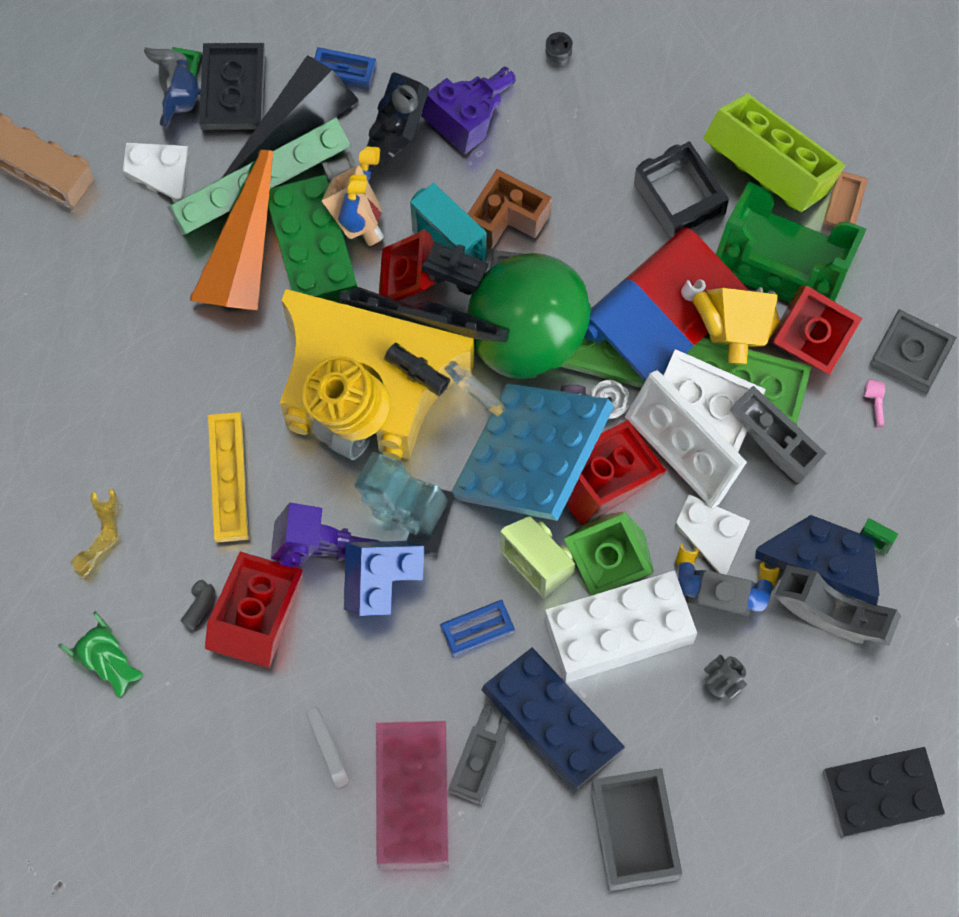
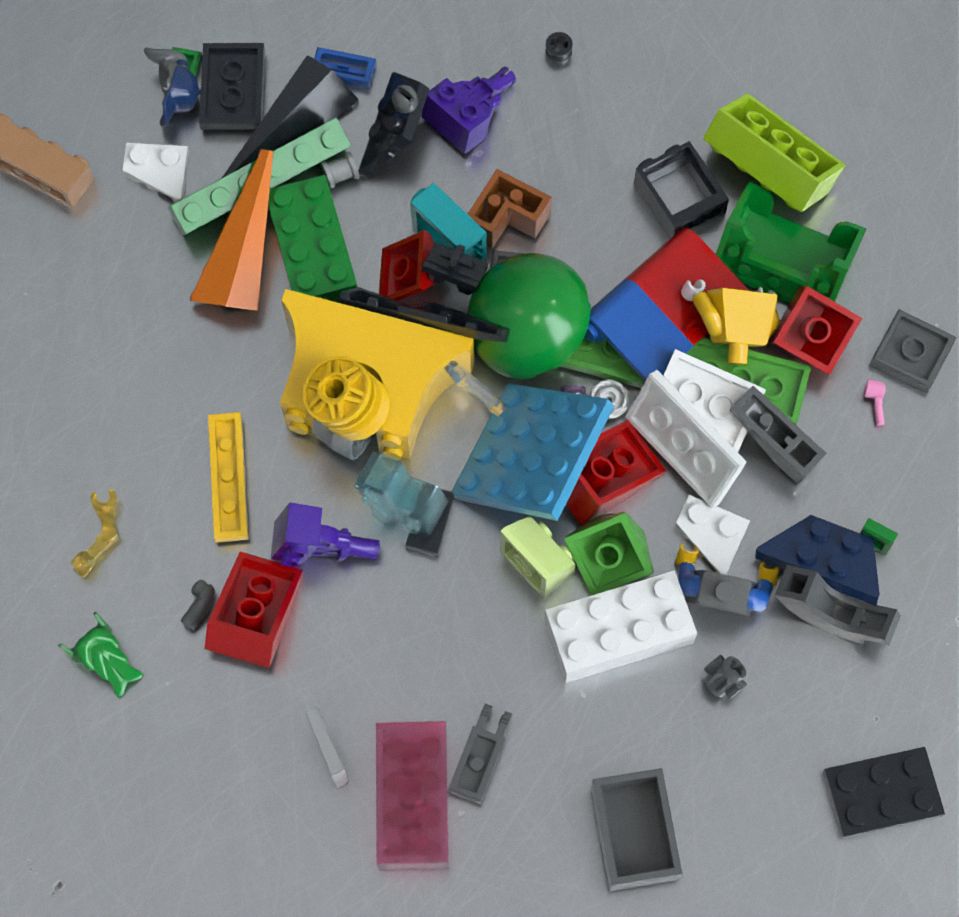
torso [322,146,384,246] -> none
brick [344,541,424,616] -> none
black pin [384,342,450,397] -> none
blue tile [440,599,515,657] -> none
dark blue plate [481,647,625,792] -> none
nougat tile [822,171,868,231] -> none

